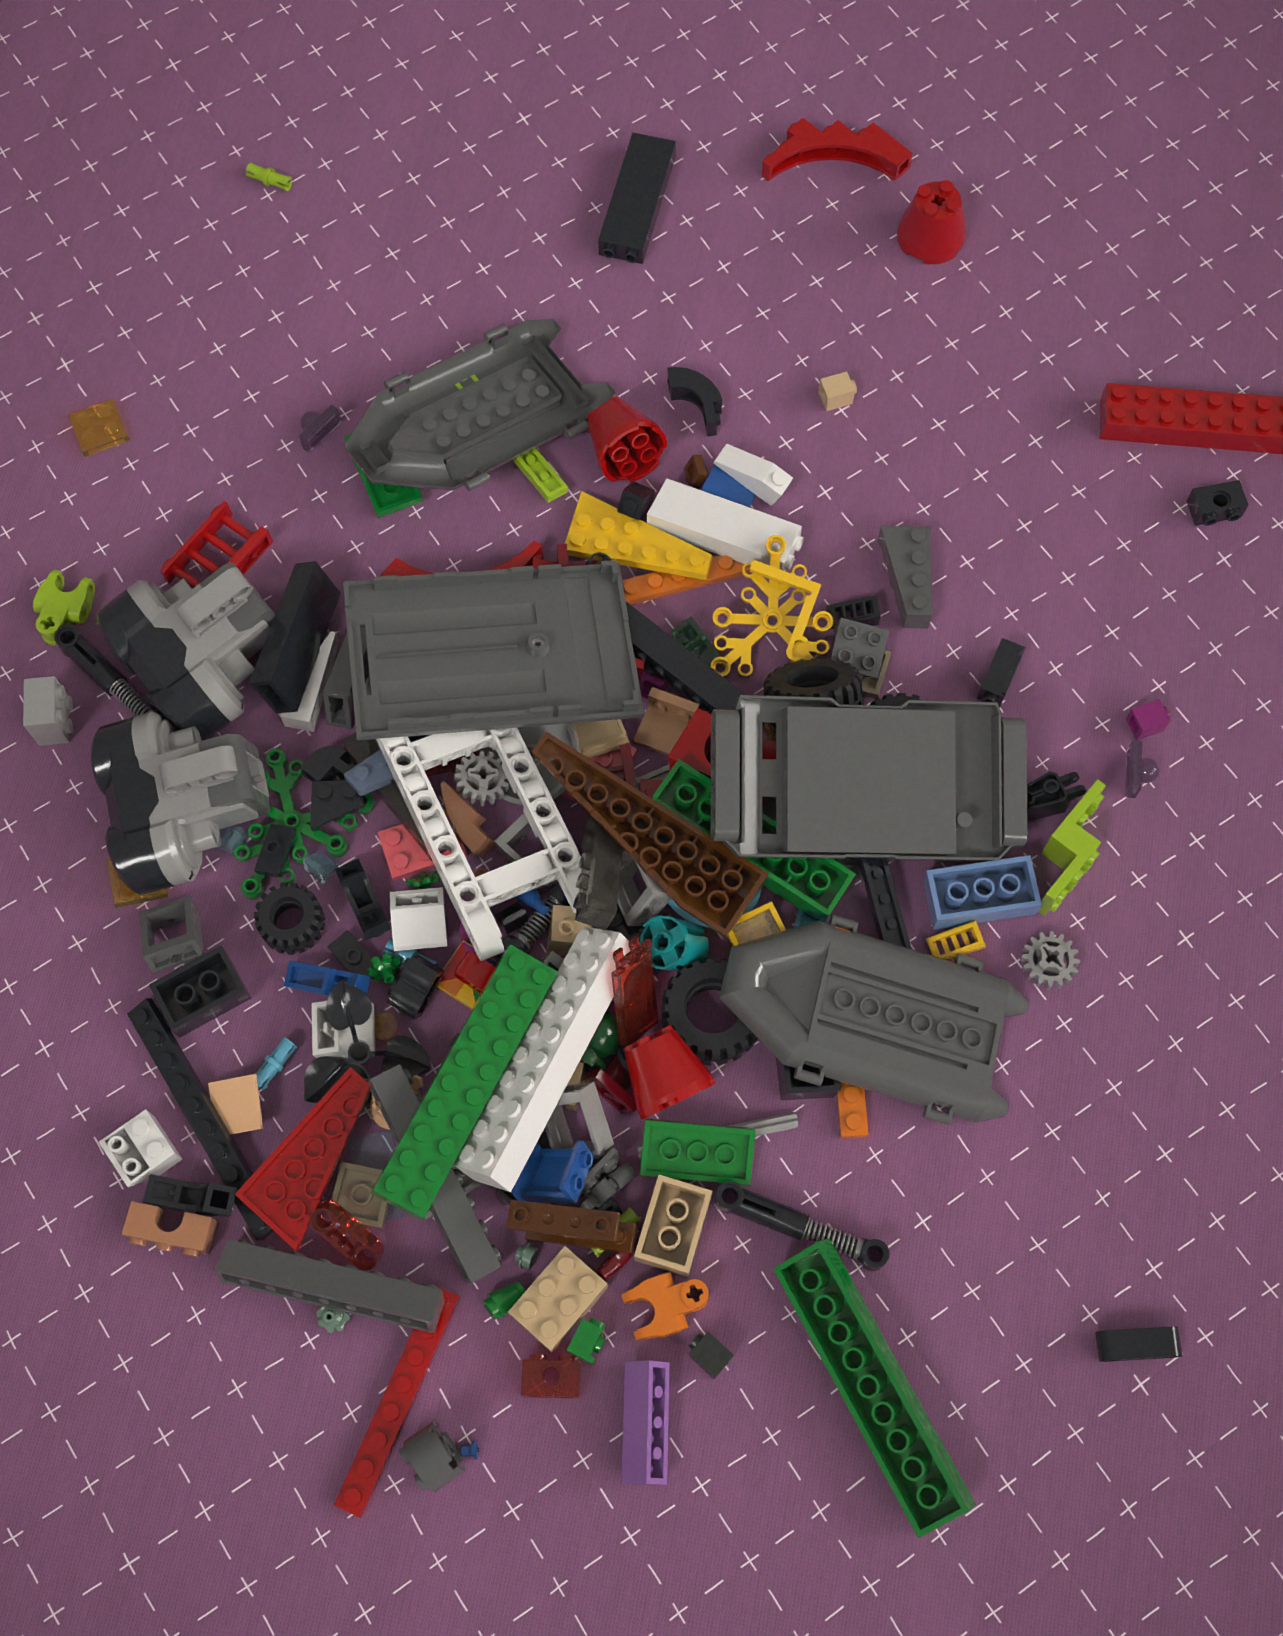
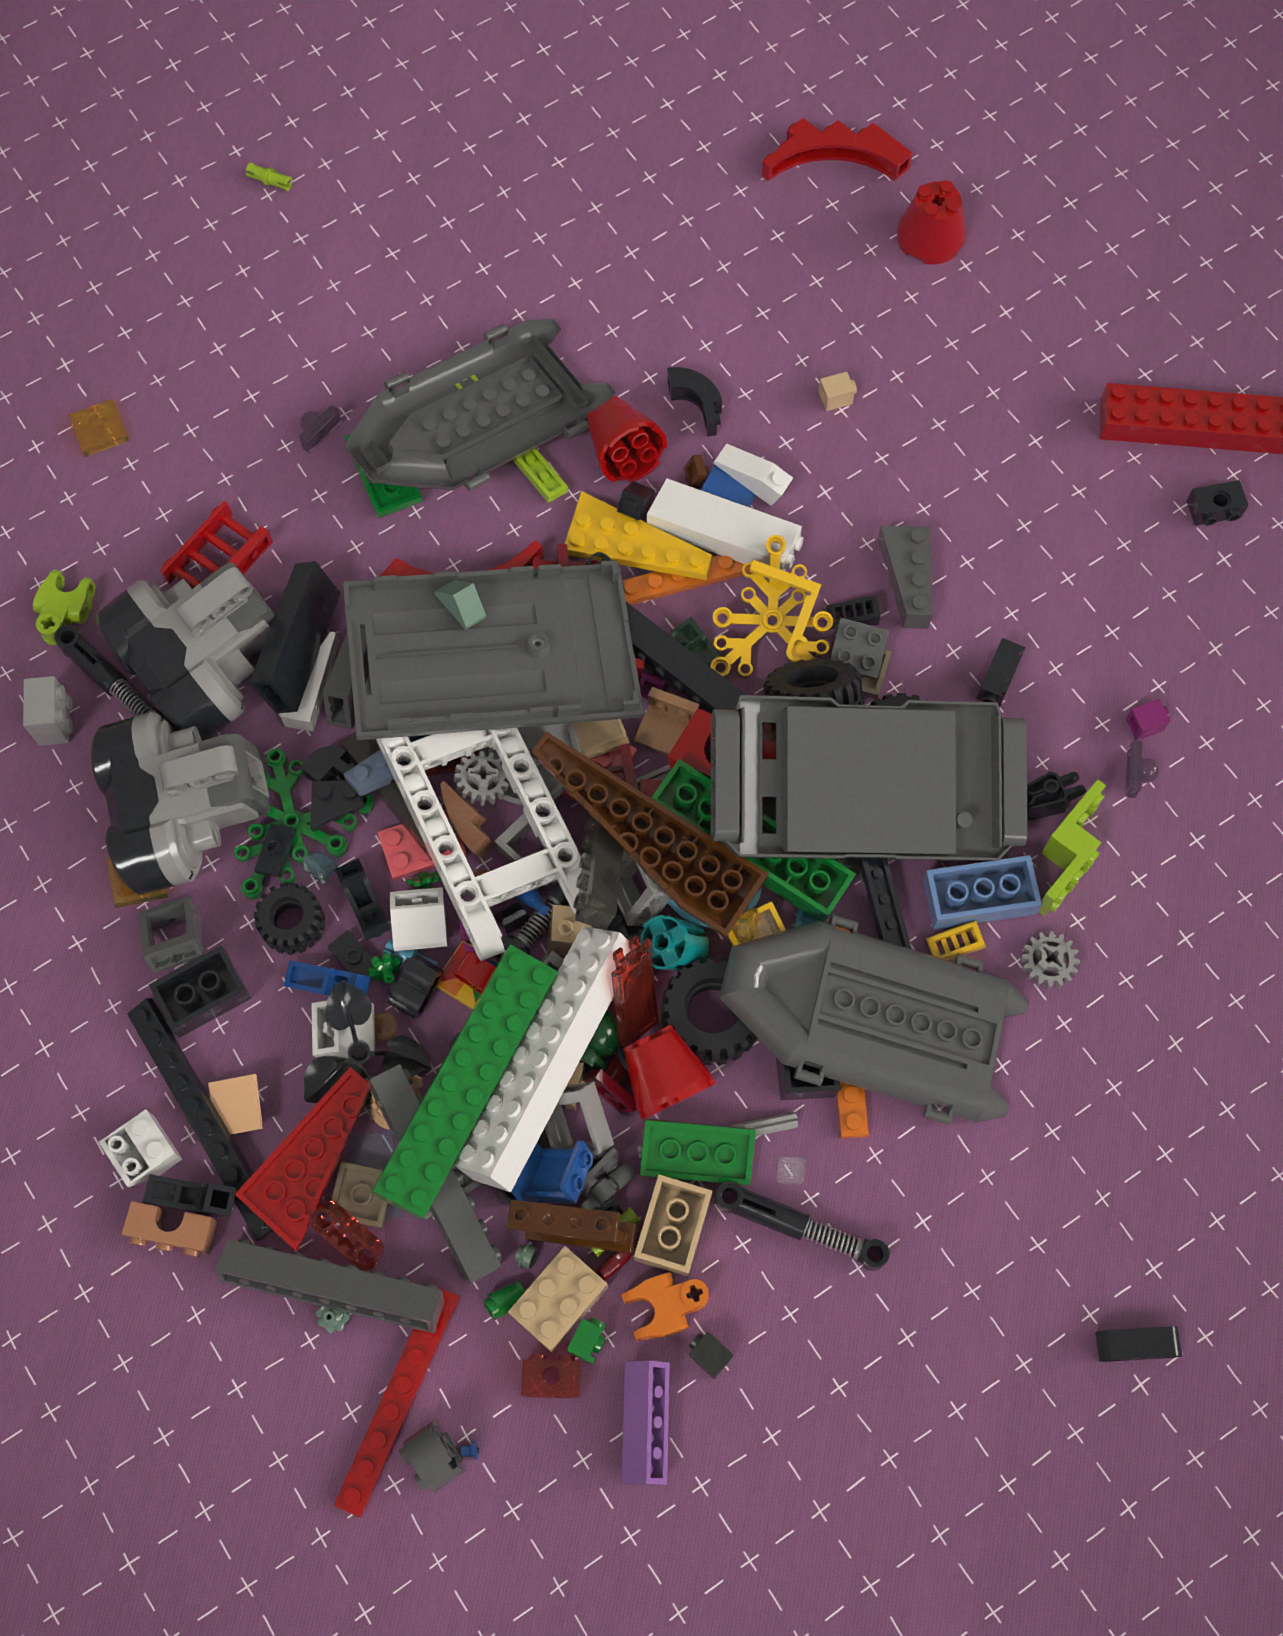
clear light blue slope [217,826,250,858] -> none
medium azure pin [255,1037,298,1091] -> none
black brick [598,132,676,264] -> none
green brick [773,1239,976,1538] -> none
none -> sand green slope [434,580,486,630]
none -> clear yellow tile [738,908,758,944]
none -> clear slope [776,1157,806,1184]

